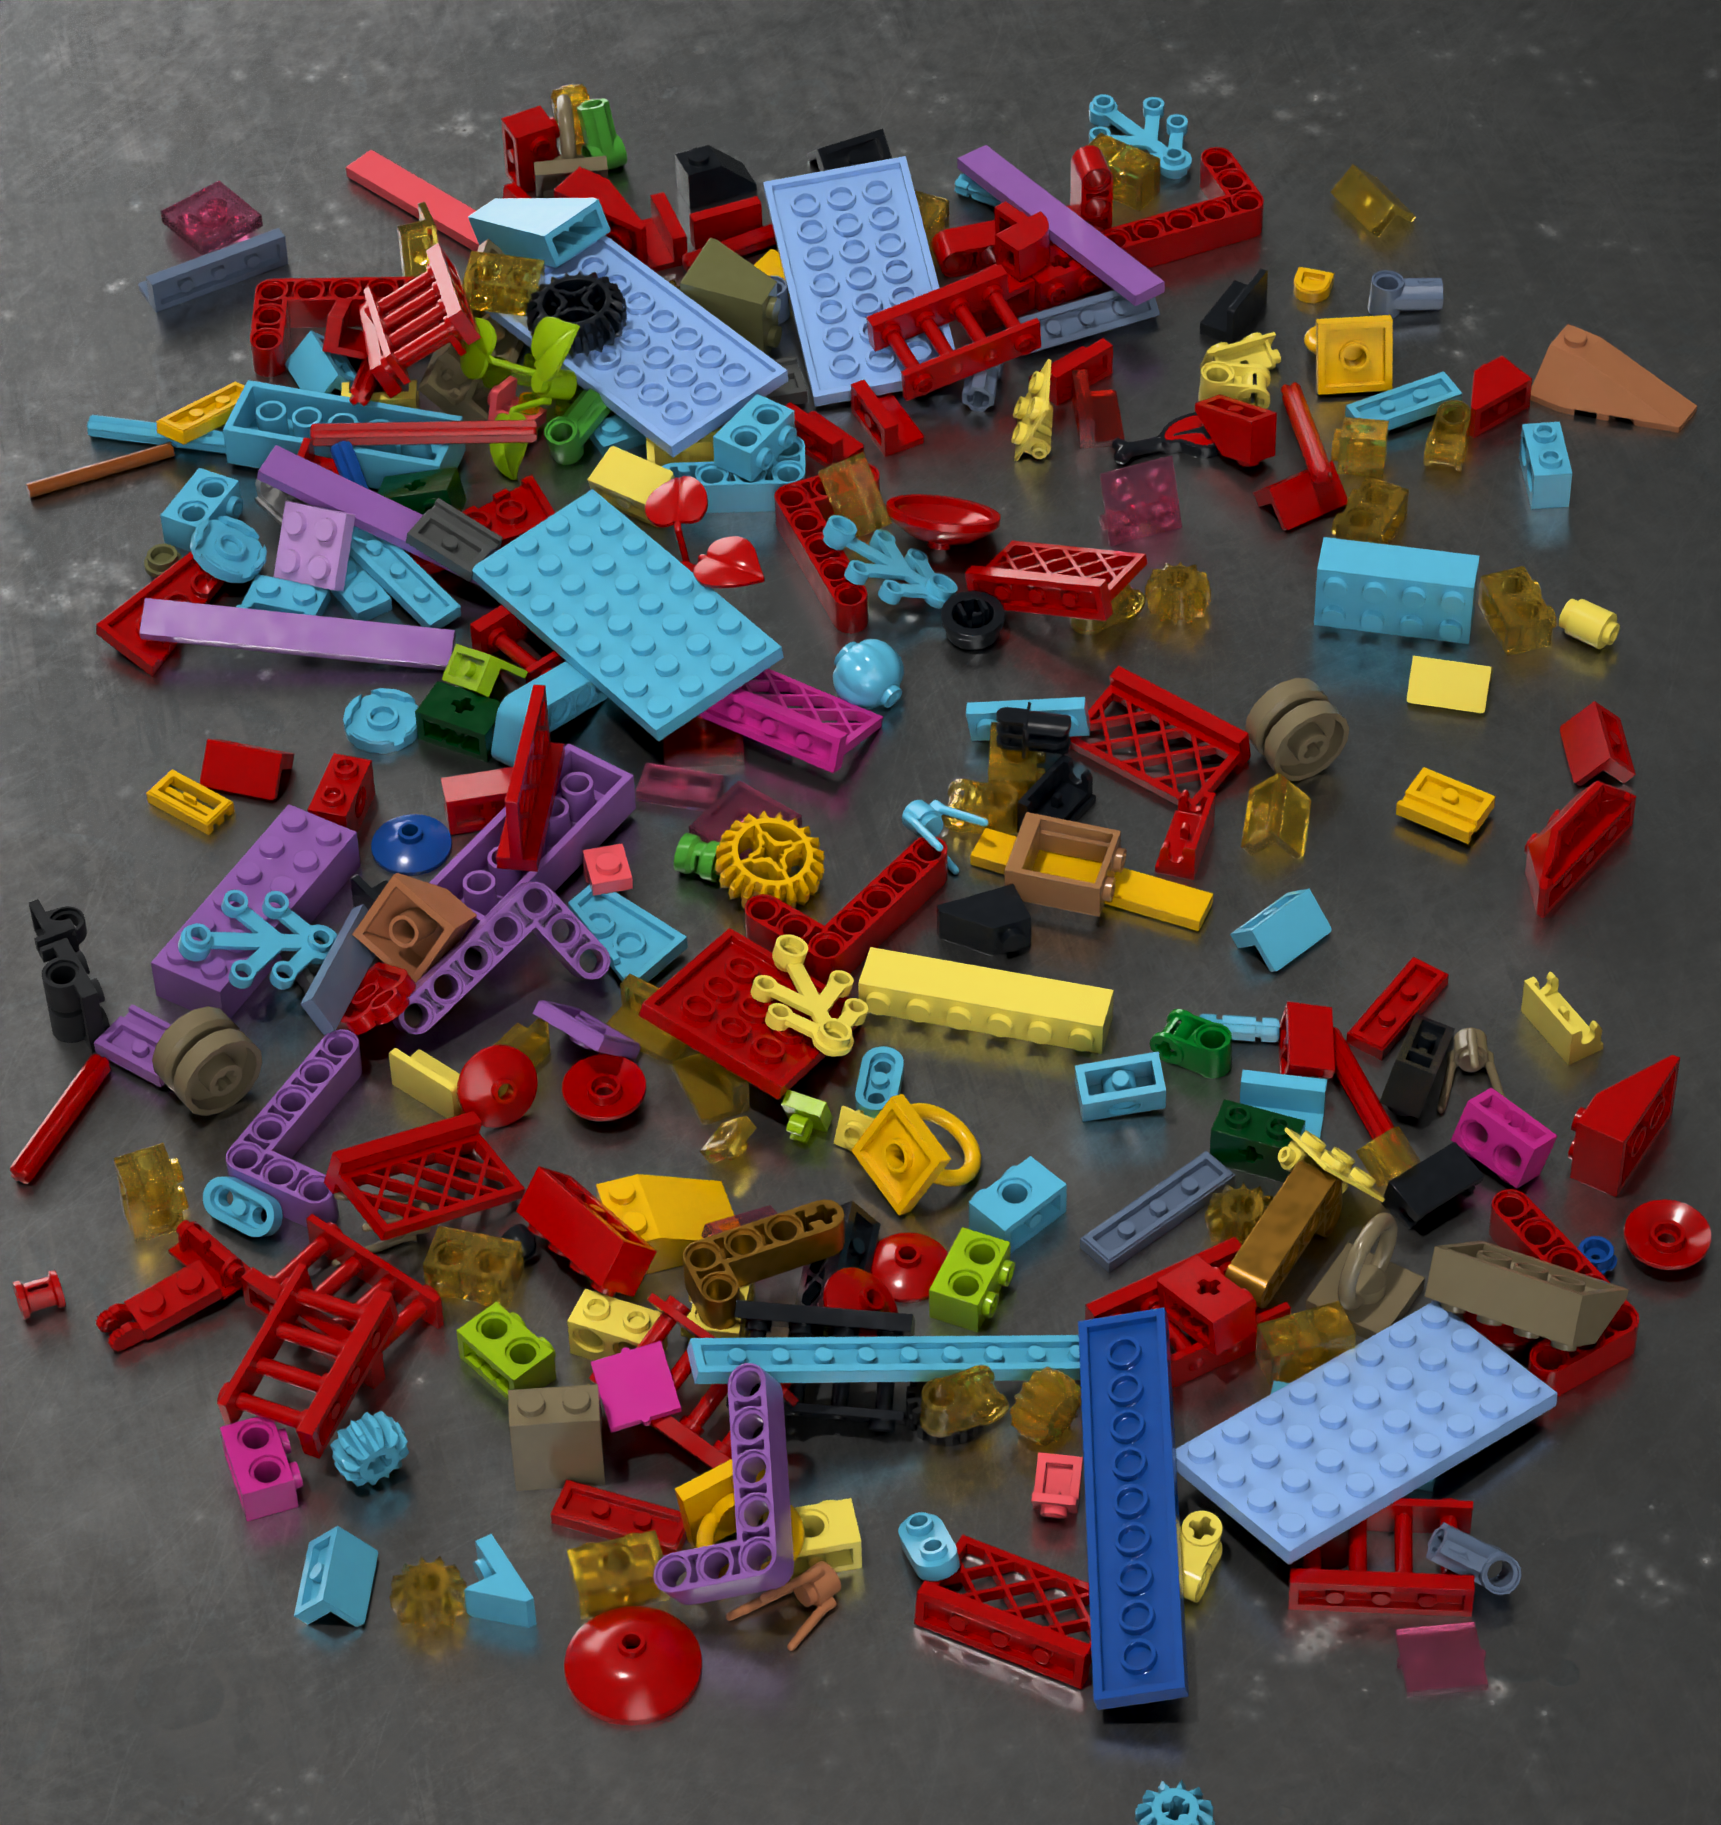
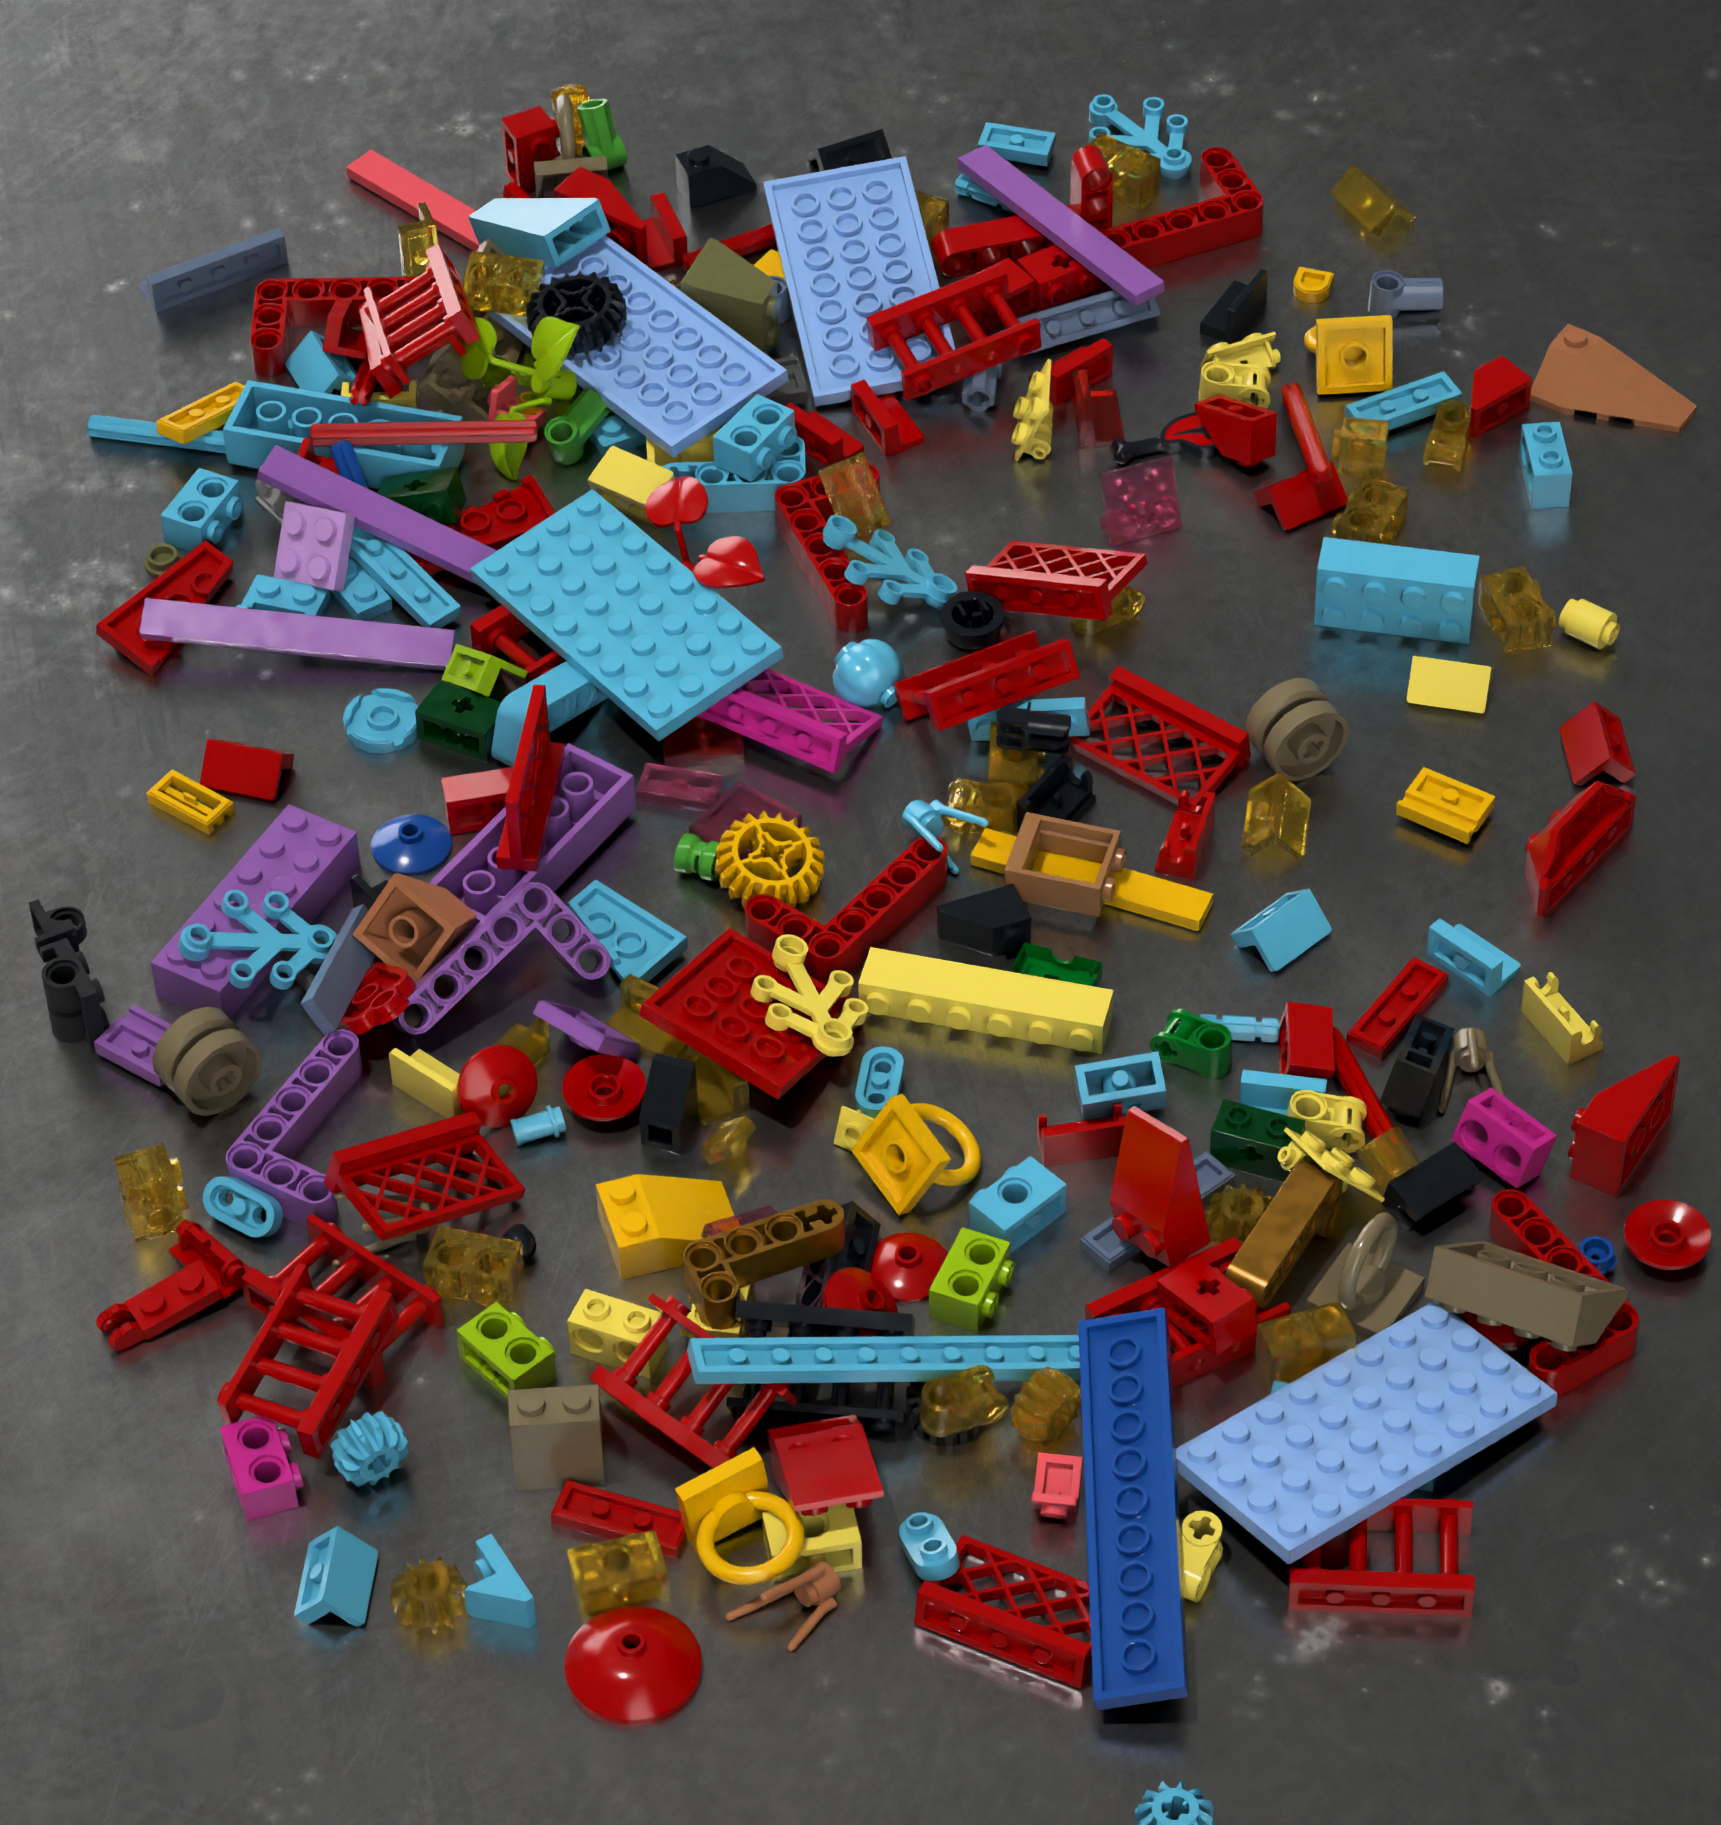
red axle [10,1054,111,1184] -> none
red bush [12,1270,66,1319] -> none
dark orange bar [26,442,175,498] -> none
clear pink plate [160,180,263,256] -> none
medium azure tile [190,516,267,583] -> none
red brick [307,753,376,833] -> none
dark grey plate [406,498,503,582] -> none
red brick [516,1166,657,1297] -> none
coral bracket [583,843,633,896] -> none
dark pink piece [591,1341,682,1433] -> none
medium lavender beam [653,1363,794,1605] -> none
red tile [689,196,763,249] -> none
lime tile [781,1089,833,1144] -> none
red dish [886,494,1001,550] -> none
red brick [994,201,1050,281] -> none
clear yellow gear [1145,561,1211,626] -> none
clear pink piece [1395,1622,1488,1697] -> none
sand blue piece [1426,1522,1522,1595] -> none
none -> medium azure pin [510,1105,566,1146]
none -> black slope [639,1053,699,1155]
none -> red slope [767,1414,884,1516]
none -> red fence [893,631,1080,731]
none -> medium azure plate [978,122,1056,166]
none -> green piece [1011,942,1103,987]
none -> red hinge [1036,1103,1126,1167]
none -> red slope [1110,1106,1211,1268]
none -> light yellow piece [1286,1090,1367,1153]
none -> medium azure panel [1426,918,1521,997]

